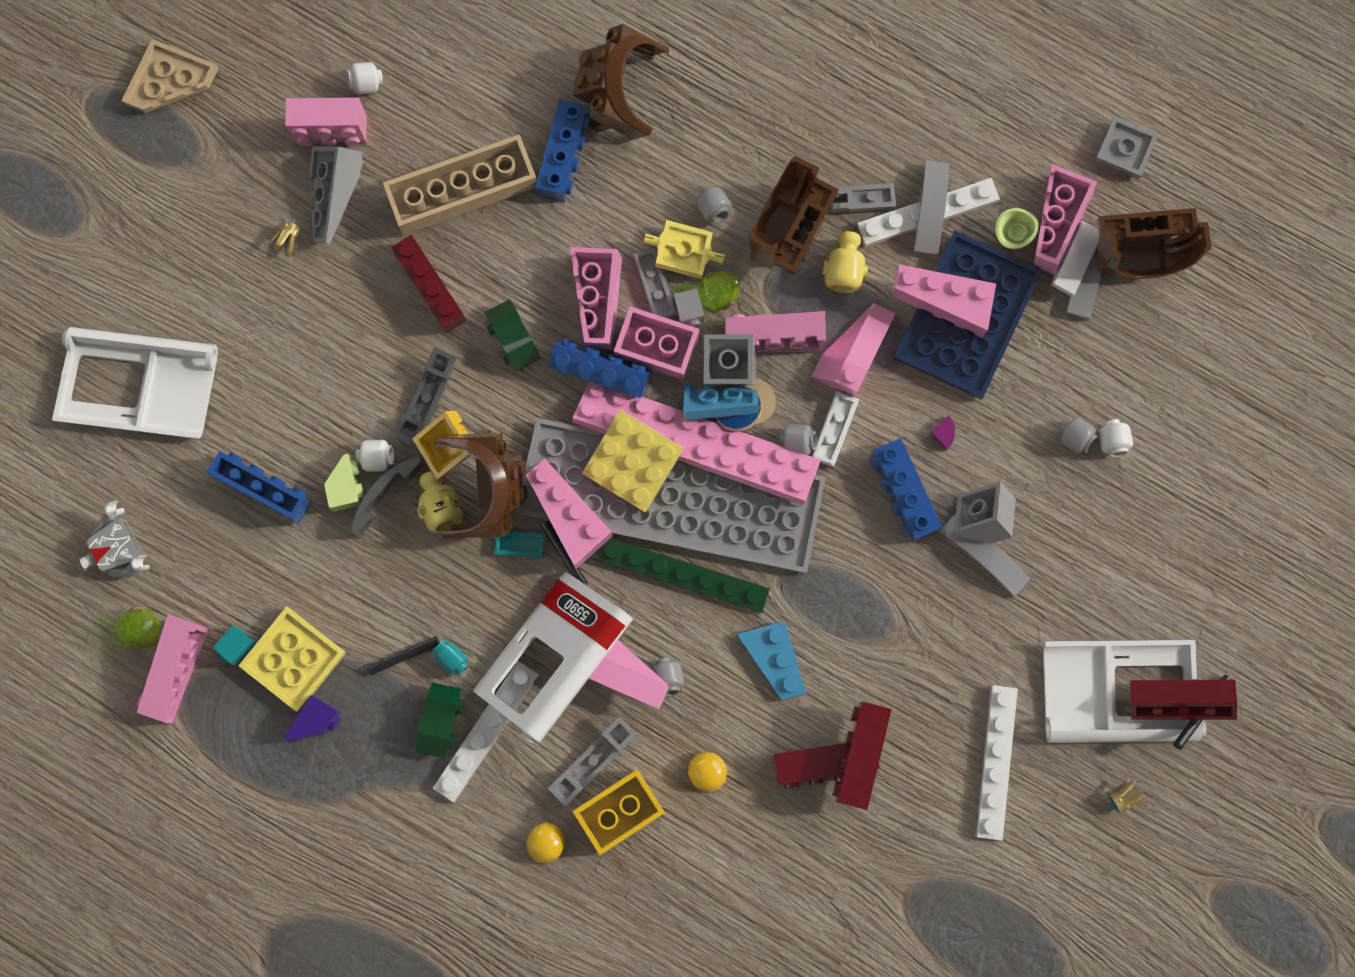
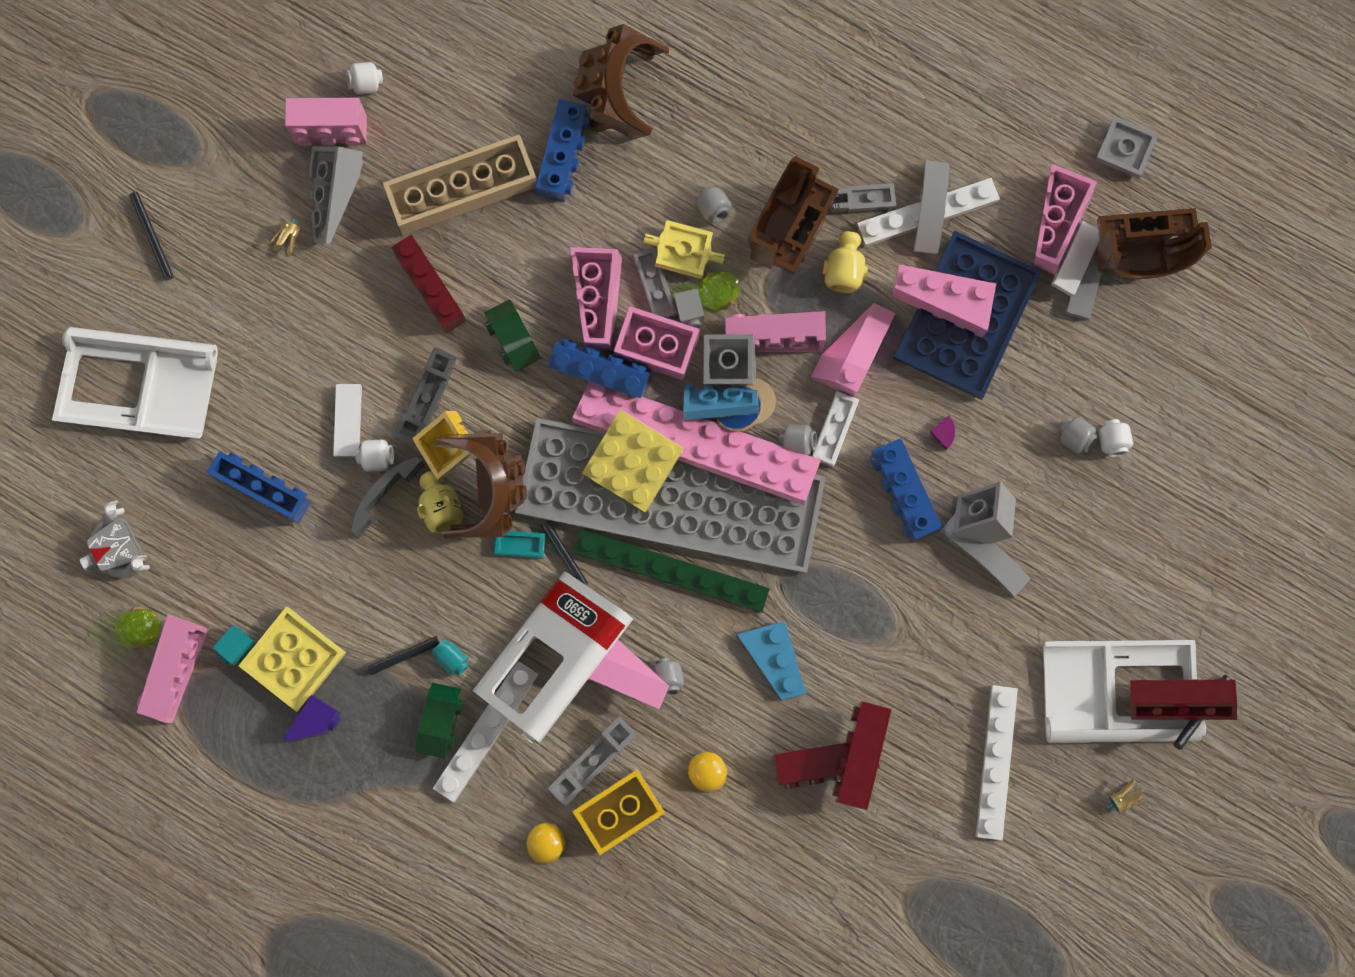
tan plate [121,39,219,113] -> none
yellowish green slope [324,454,365,512] -> none
bright pink wedge [526,458,612,569] -> none
yellowish green helmet [995,208,1038,249] -> none
none -> black bar [129,192,174,281]
none -> white tile [333,384,362,458]

